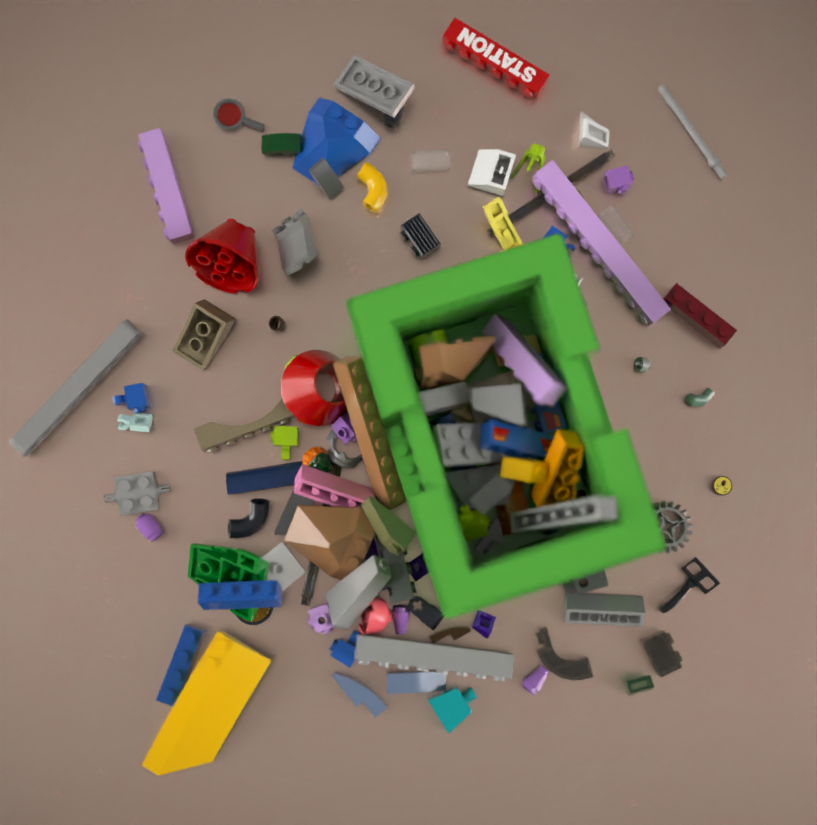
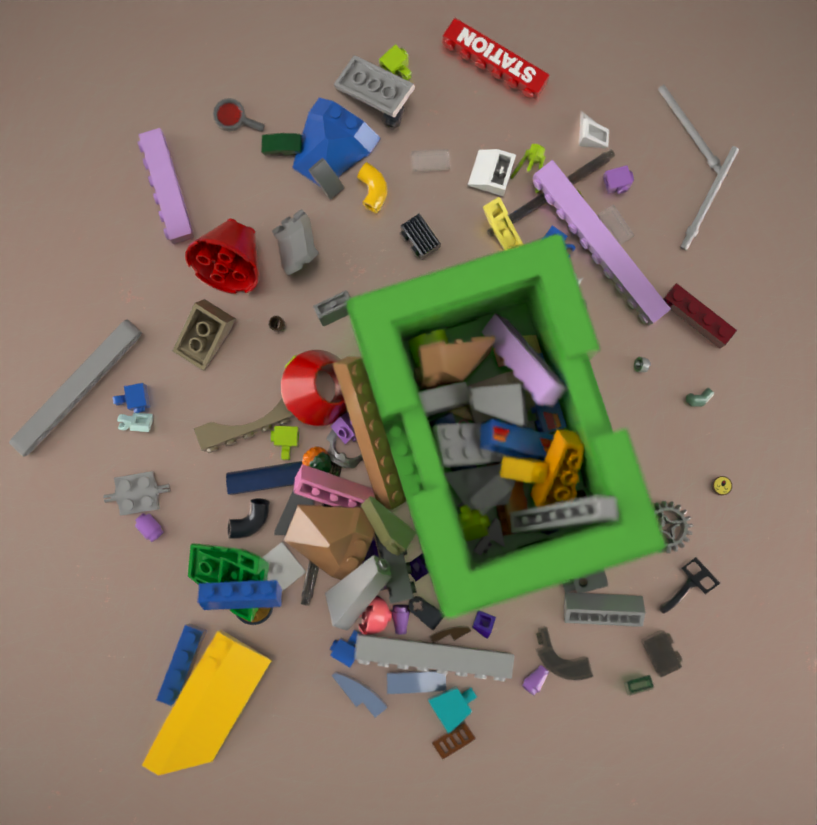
lavender brick [308,603,334,634] -> none
none -> light grey slope [313,290,351,326]
none -> lime brick [379,44,412,81]
none -> reddish brown slope [432,721,476,759]
none -> light grey bar [680,146,739,250]

